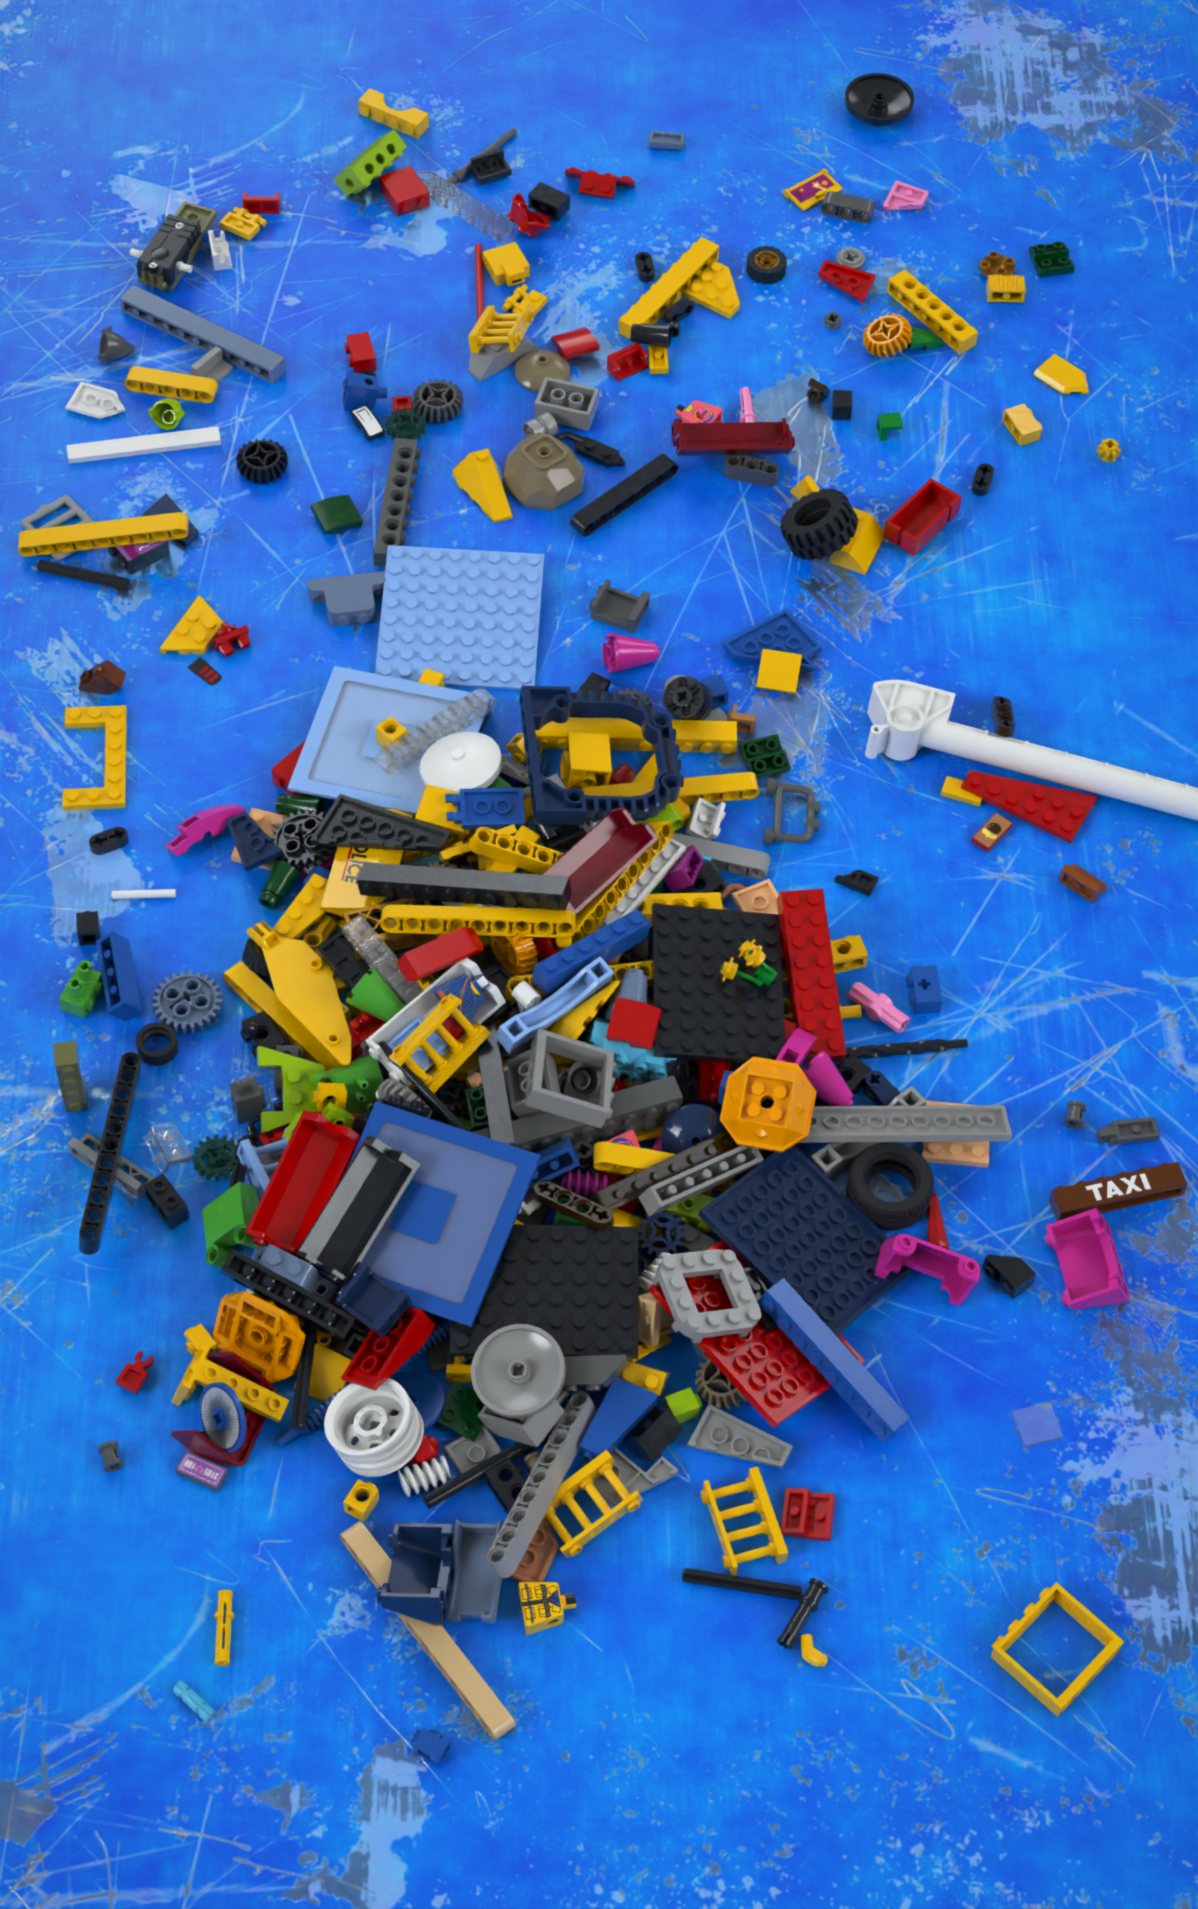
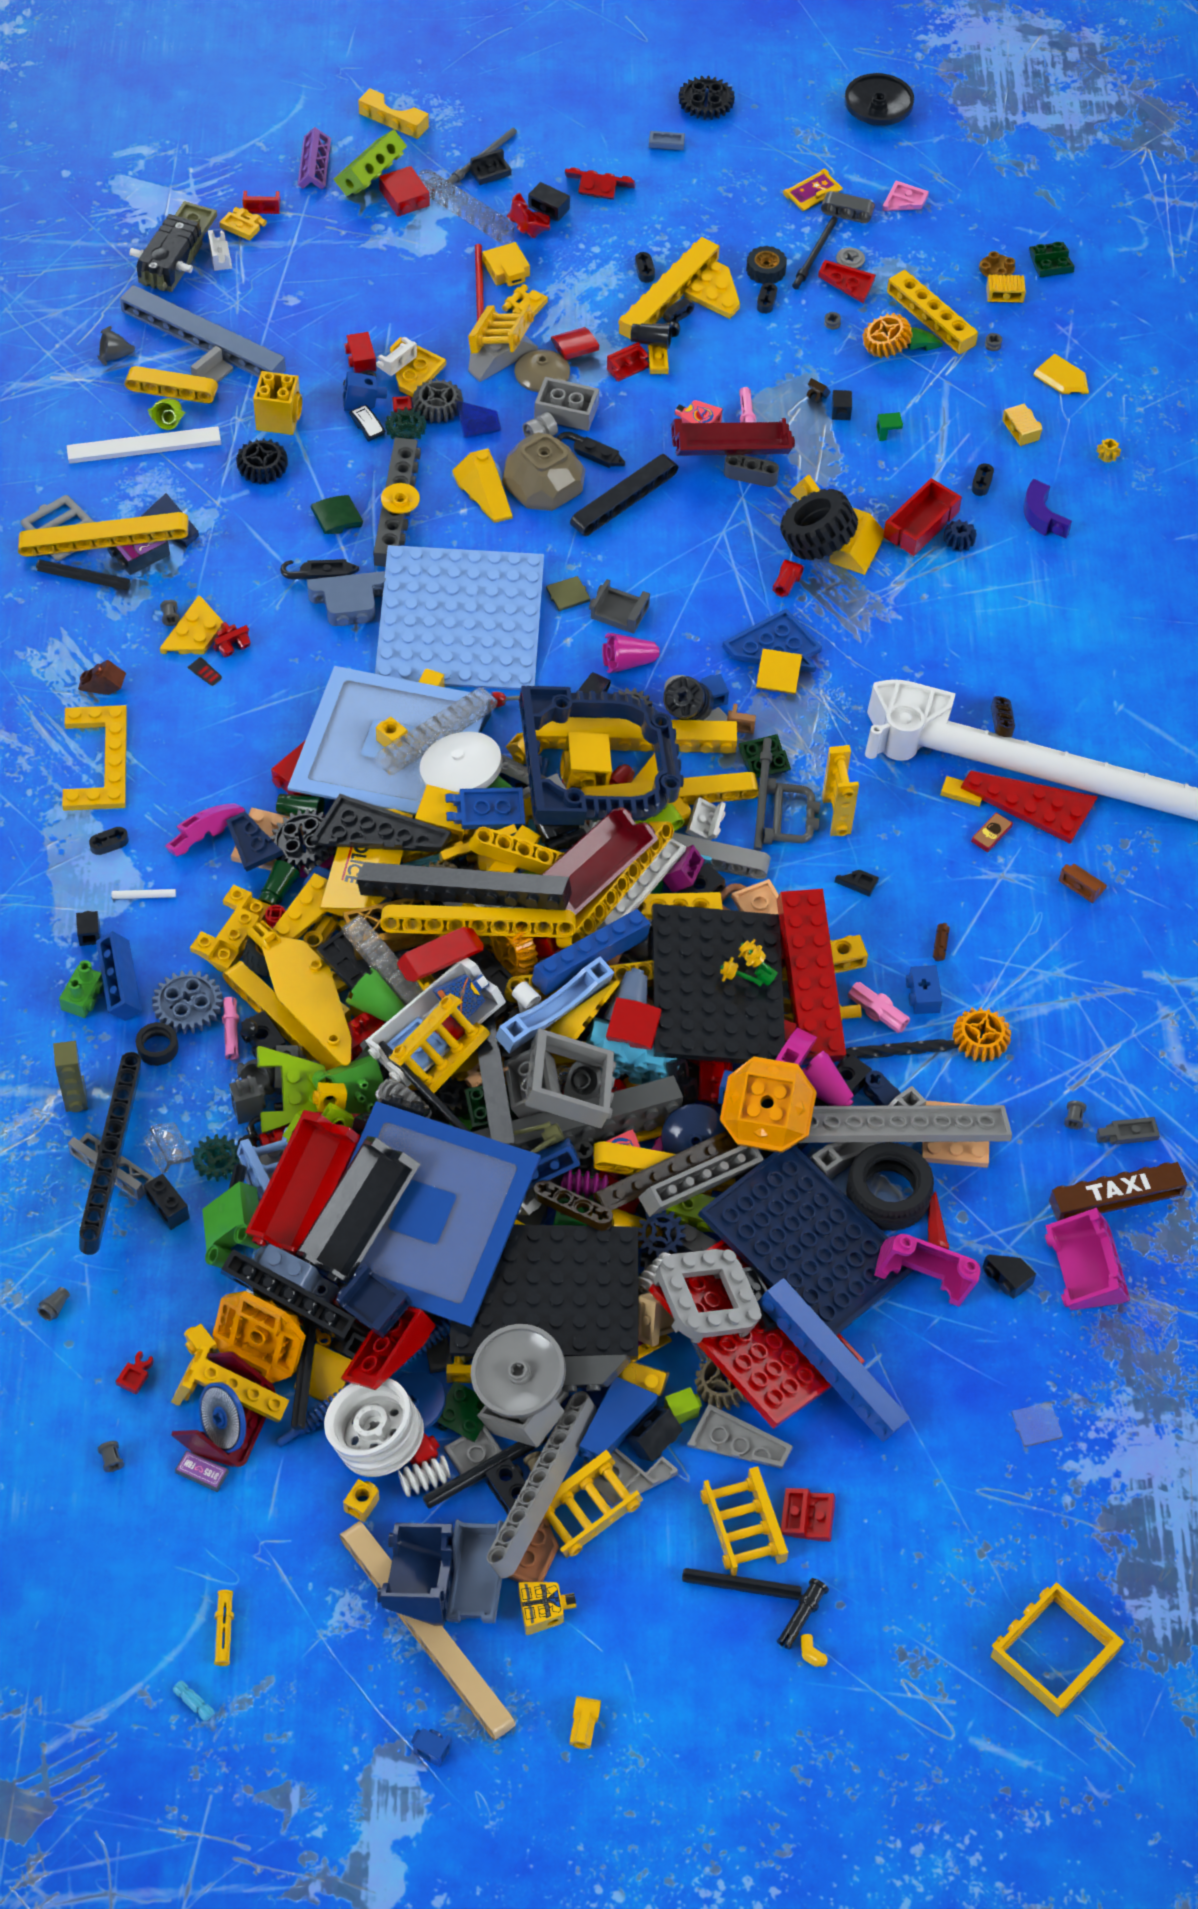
white tile [65,382,125,419] -> none
none -> dark grey cone [37,1287,70,1321]
none -> dark grey bush [160,600,180,626]
none -> yellow bracket [190,884,271,973]
none -> bright pink pin [222,997,239,1060]
none -> dark grey hat [237,1059,276,1095]
none -> yellow brick [253,371,302,435]
none -> red wheel [265,905,286,929]
none -> black plate [280,559,359,580]
none -> medium lavender fence [298,127,331,189]
none -> white hinge [376,337,417,376]
none -> yellow dish [381,483,420,514]
none -> yellow plate [390,337,446,398]
none -> clear blue wing [456,401,501,438]
none -> red hinge [491,691,519,708]
none -> olive plant [513,1121,565,1153]
none -> olive piece [546,576,591,611]
none -> yellow piece [570,1696,601,1749]
none -> black gear [678,76,735,120]
none -> dark grey bar [754,738,772,851]
none -> black beam [757,283,777,314]
none -> red piece [773,559,804,597]
none -> black bar [792,216,838,289]
none -> yellow fence [822,745,859,836]
none -> reddish brown axle [932,923,950,962]
none -> dark blue gear [943,519,977,552]
none -> light orange gear [952,1006,1011,1062]
none -> dark grey bush [985,333,1002,351]
none -> dark purple arch [1024,479,1072,538]

